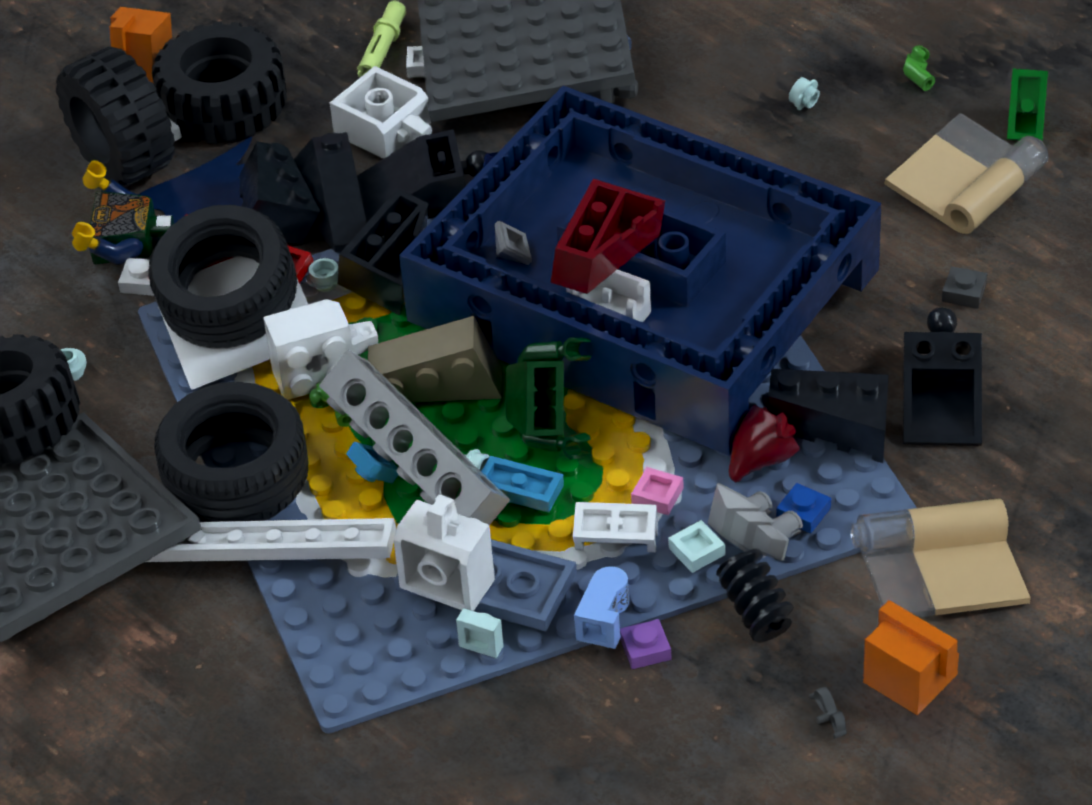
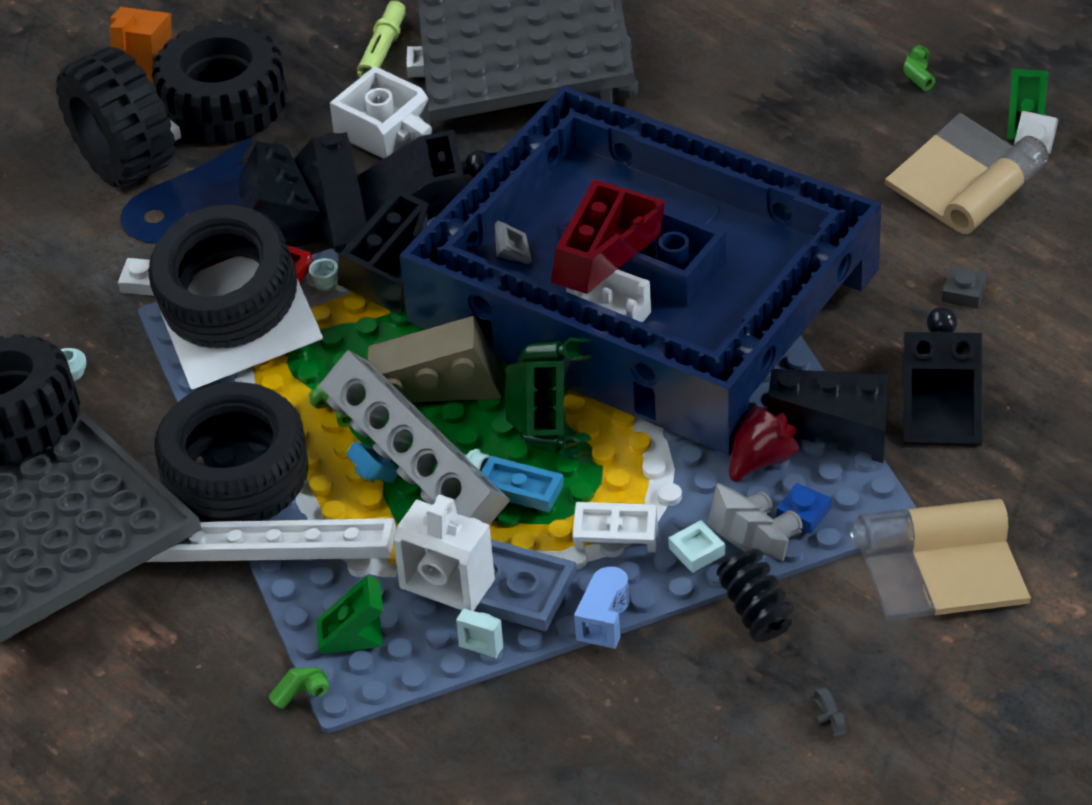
torso [72,160,174,265] -> none
white hinge [263,299,379,400] -> none
medium lavender plate [620,619,671,669] -> none
bright pink plate [631,467,684,515] -> none
light aqua plate [789,77,820,110] -> none
orange plate [863,600,959,716] -> none
none -> bright green arm [269,667,329,709]
none -> green slope [316,574,383,654]
none -> white plate [1014,111,1059,154]

